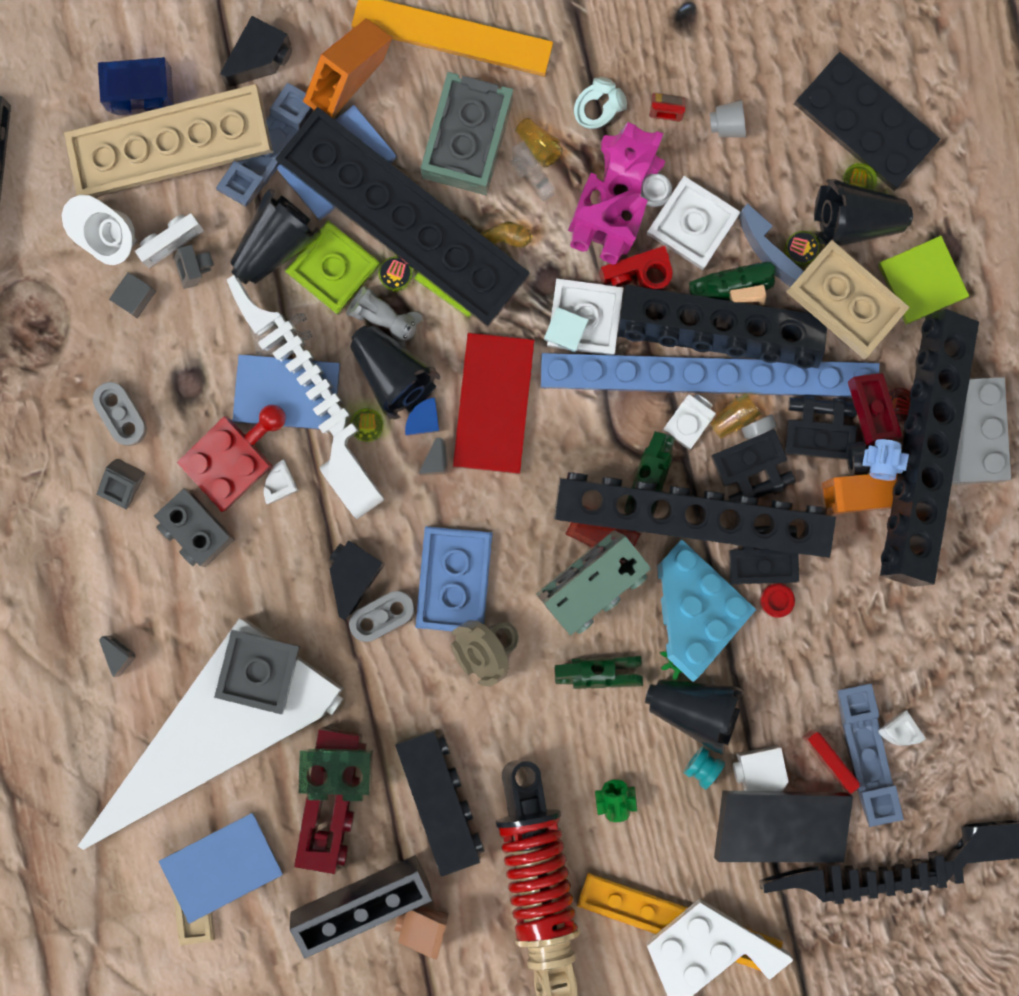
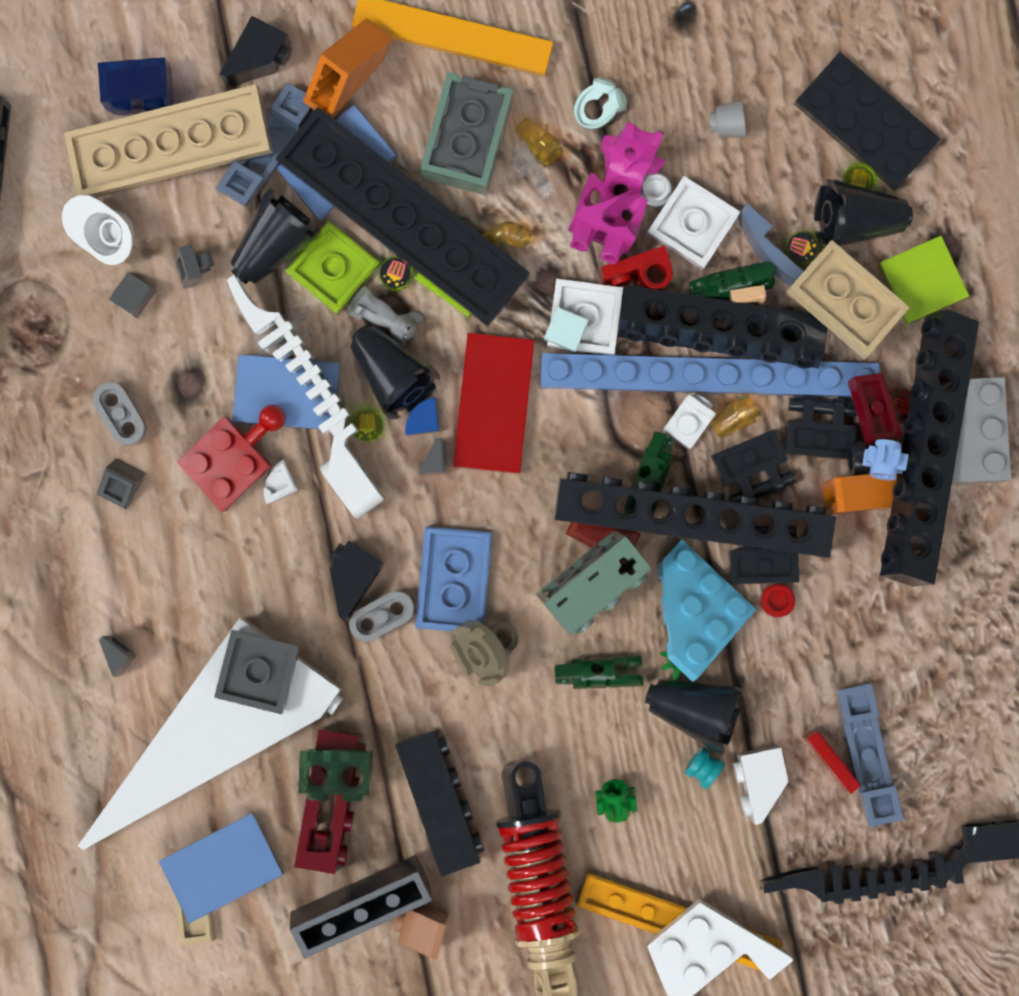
white plate [135,213,204,268] -> none
dark grey brick [154,488,235,567] -> none
red slope [649,93,686,122] -> none
black tile [714,790,853,863] -> none
light grey tile [741,414,777,439] -> none
white tile [878,710,926,746] -> none

